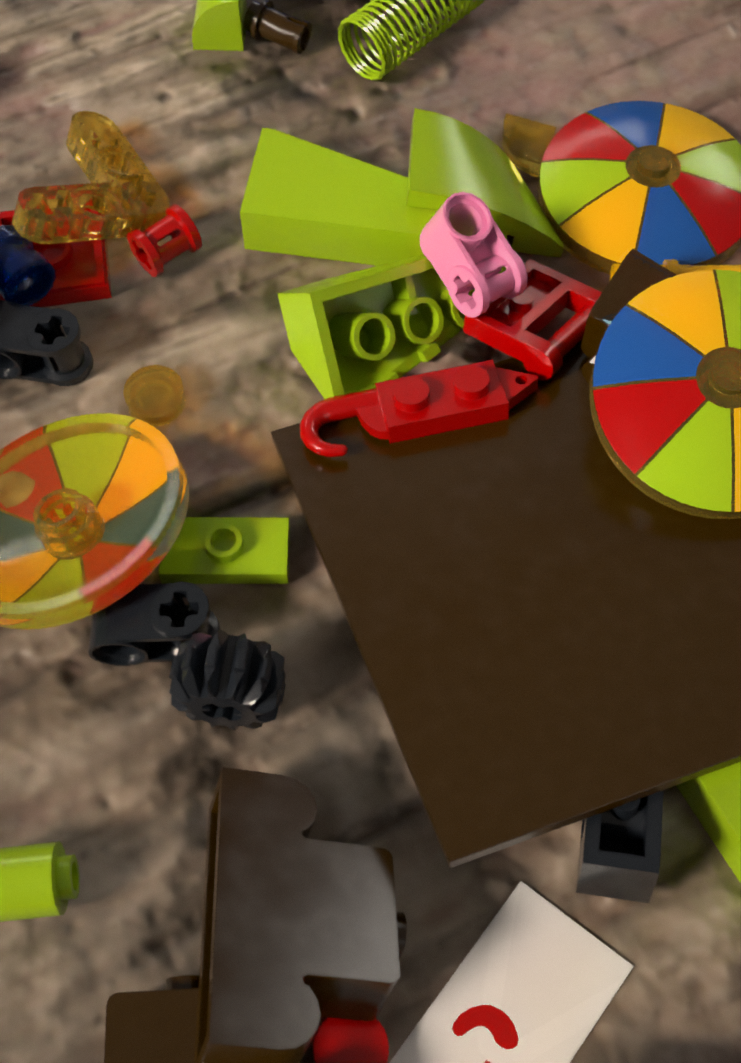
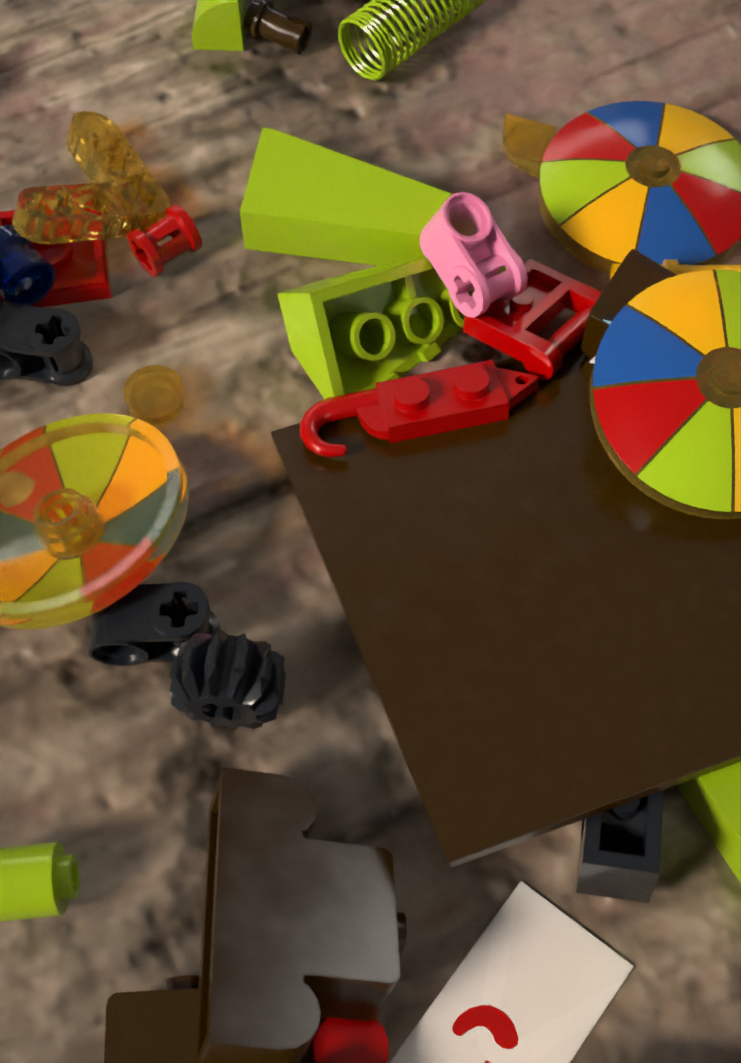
lime plate [159,517,290,584] -> none
lime slope [406,108,564,257] -> none

